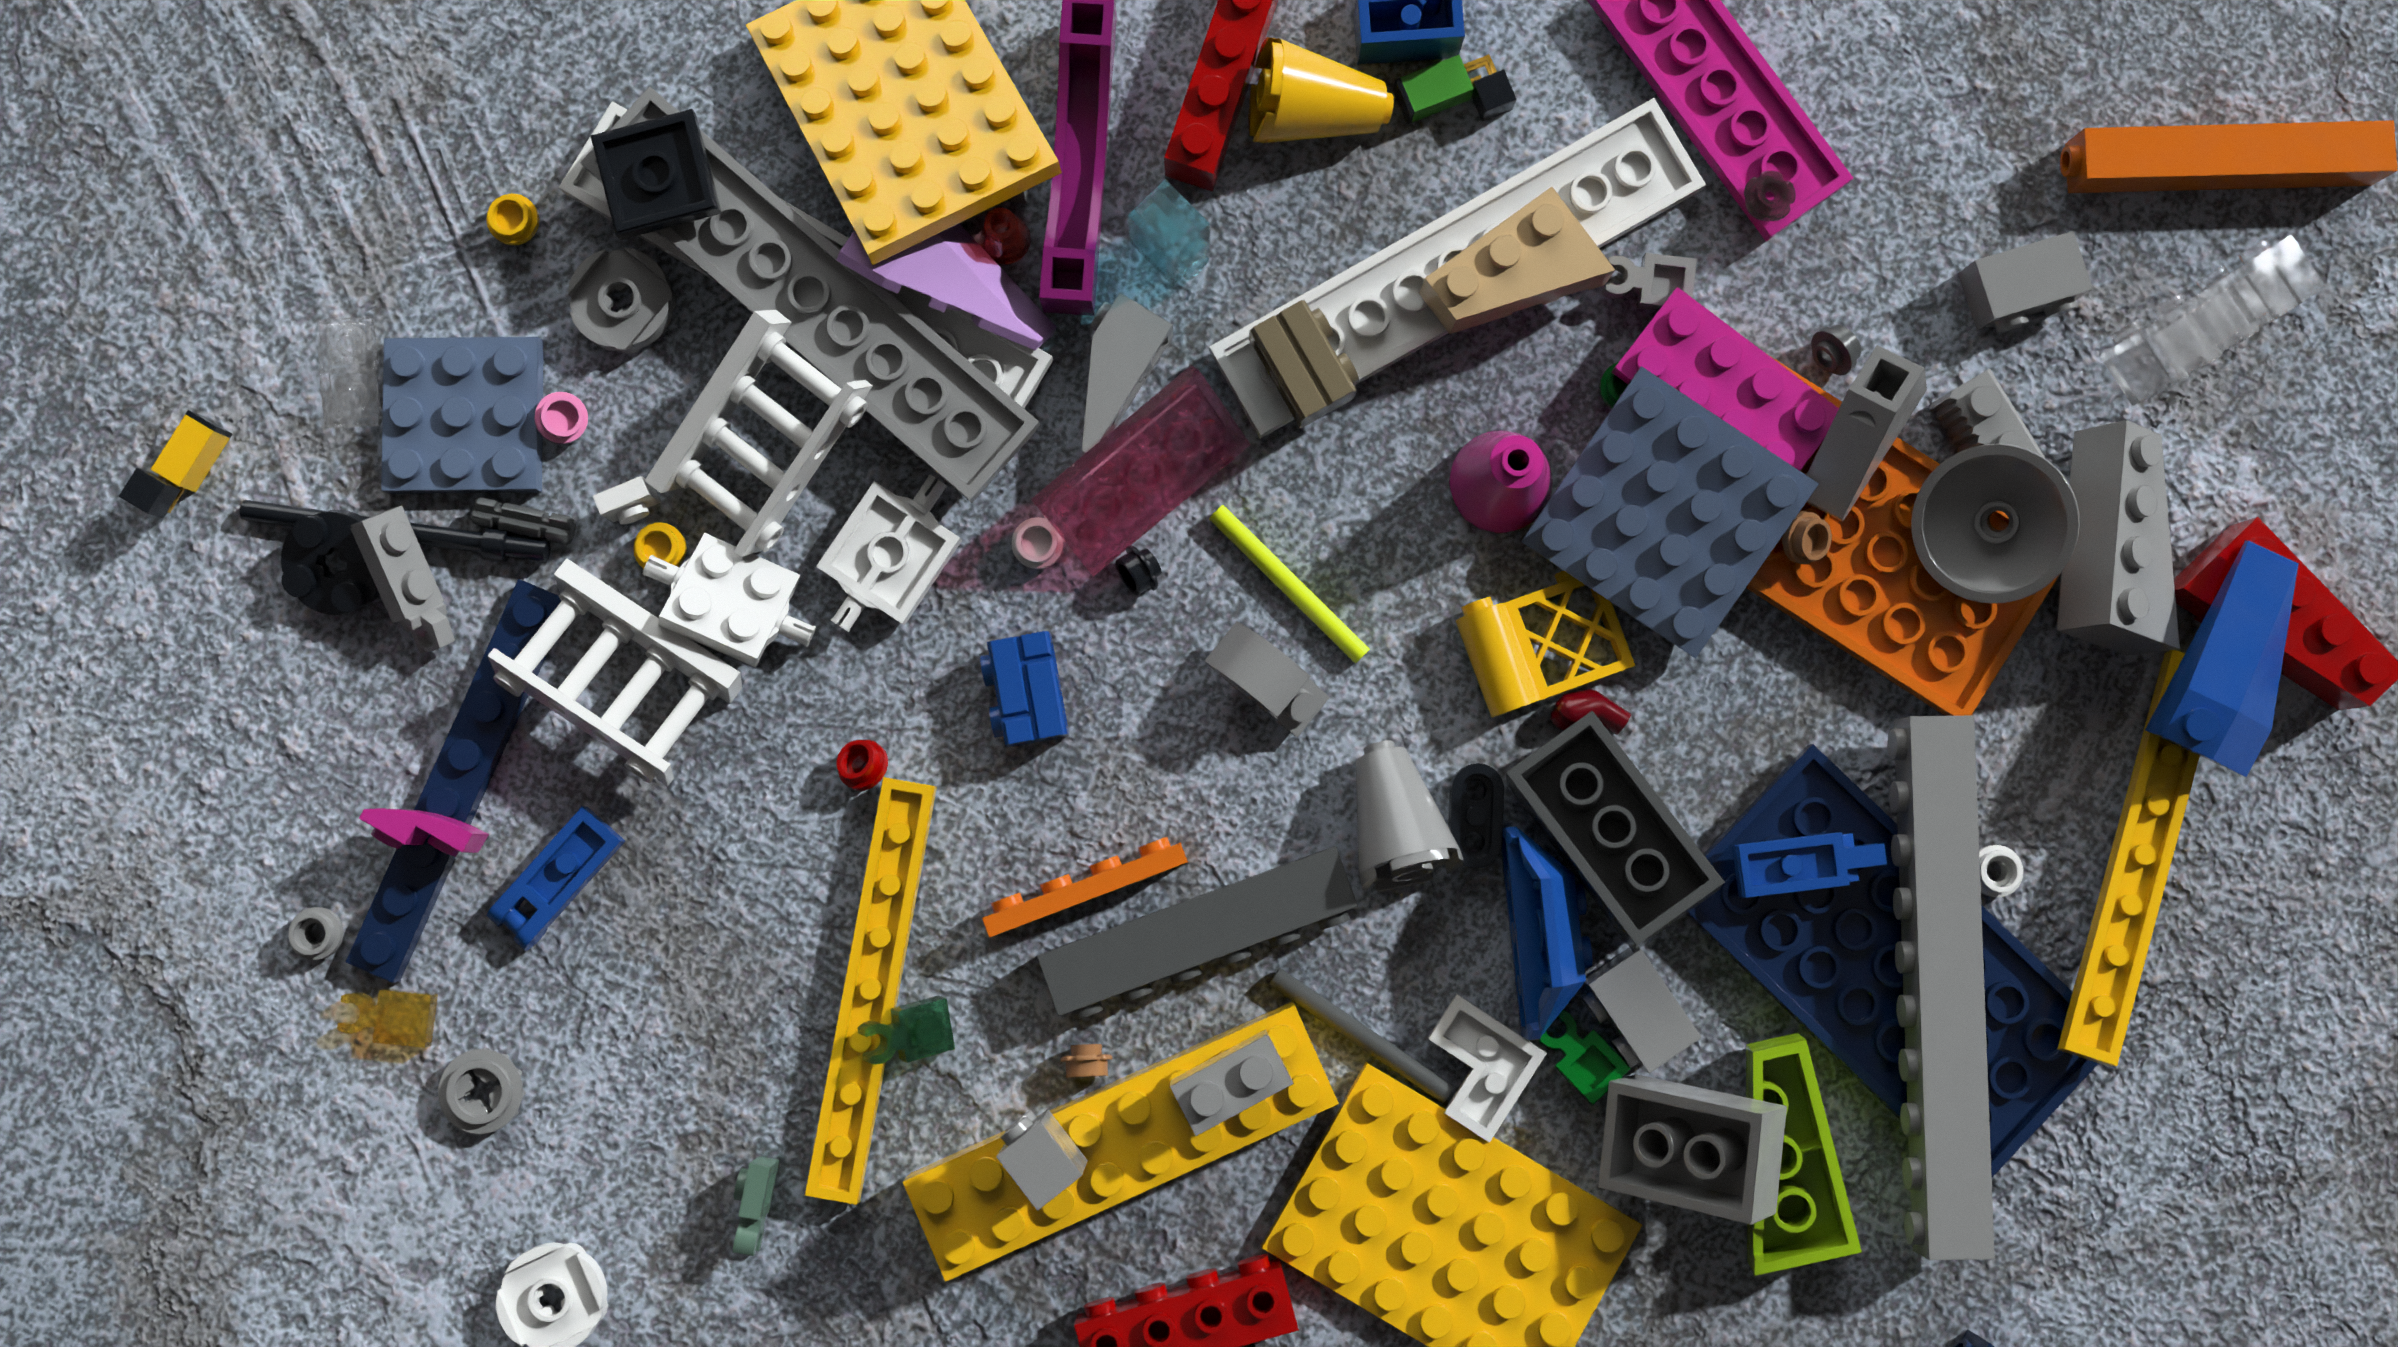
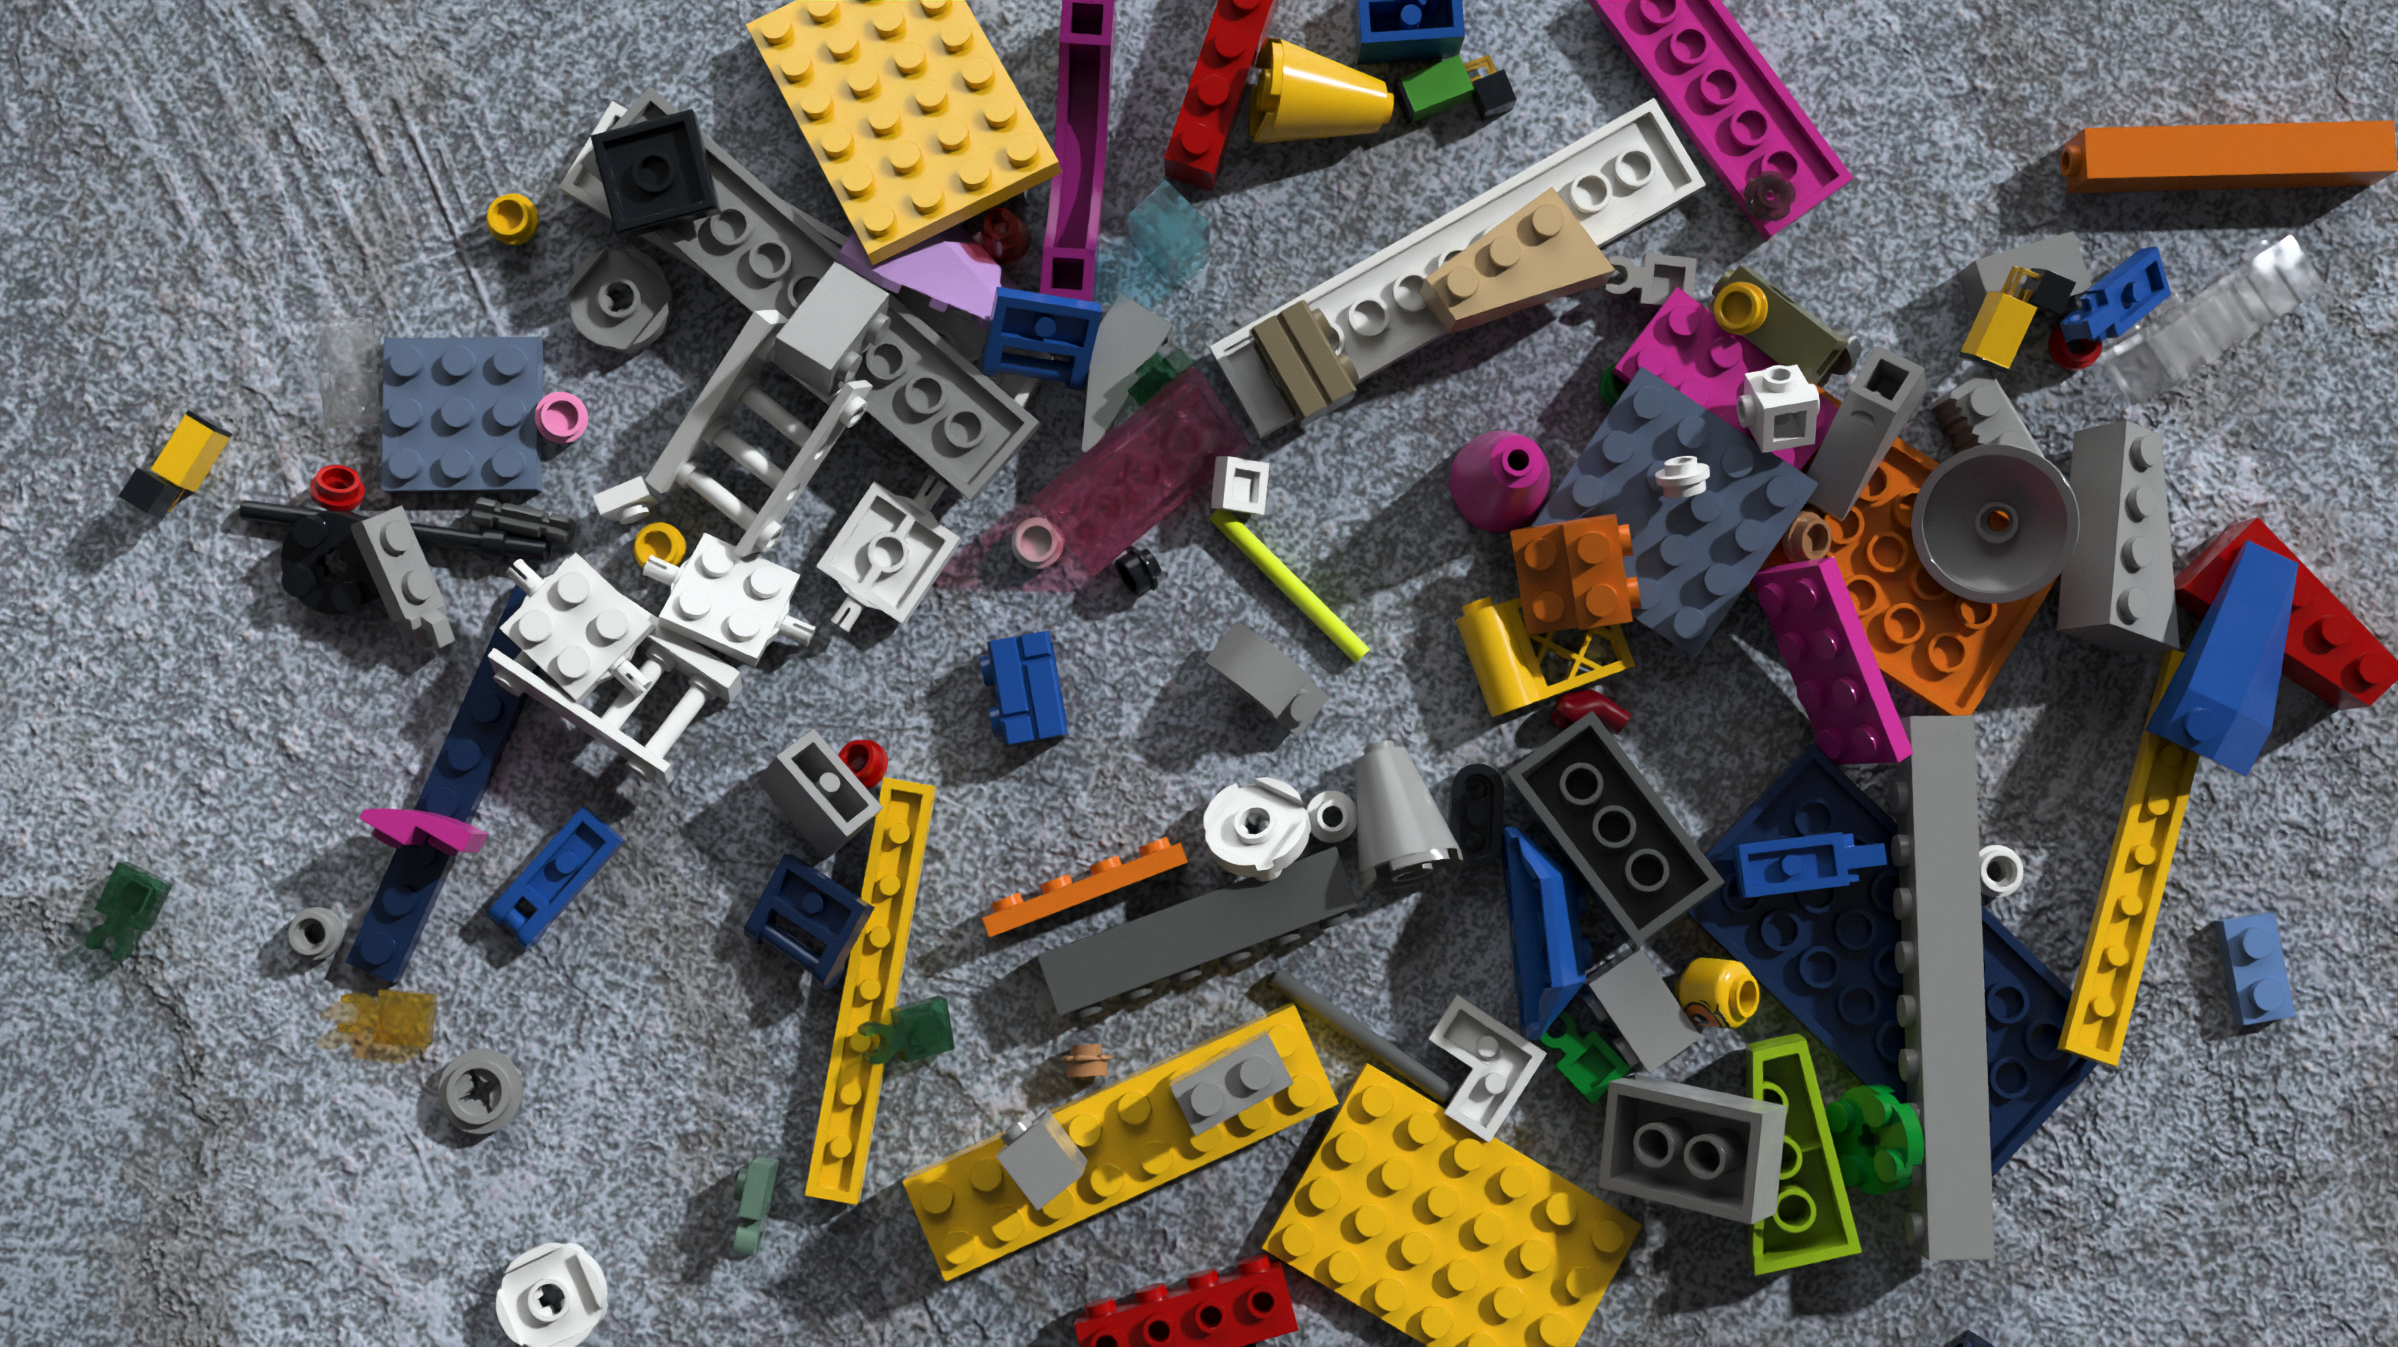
none -> clear green plate [86,861,174,961]
none -> red plate [309,465,365,511]
none -> white plate [500,552,656,703]
none -> dark blue plate [744,854,875,990]
none -> light grey brick [757,729,883,860]
none -> brick [774,261,891,397]
none -> blue plate [979,287,1102,390]
none -> clear green plate [1127,349,1195,407]
none -> white plate [1204,777,1311,882]
none -> white plate [1211,456,1270,515]
none -> white plate [1306,791,1357,843]
none -> orange plate [1510,513,1642,635]
none -> white plate [1655,456,1710,498]
none -> yellow head [1675,957,1760,1029]
none -> olive brick [1707,265,1849,385]
none -> yellow plate [1714,282,1768,335]
none -> white brick [1737,365,1820,453]
none -> dark pink plate [1752,557,1913,765]
none -> green plate [1825,1084,1924,1195]
none -> piece [1958,266,2076,374]
none -> red plate [2048,324,2102,371]
none -> blue hinge [2060,247,2171,342]
none -> medium blue plate [2214,912,2296,1025]

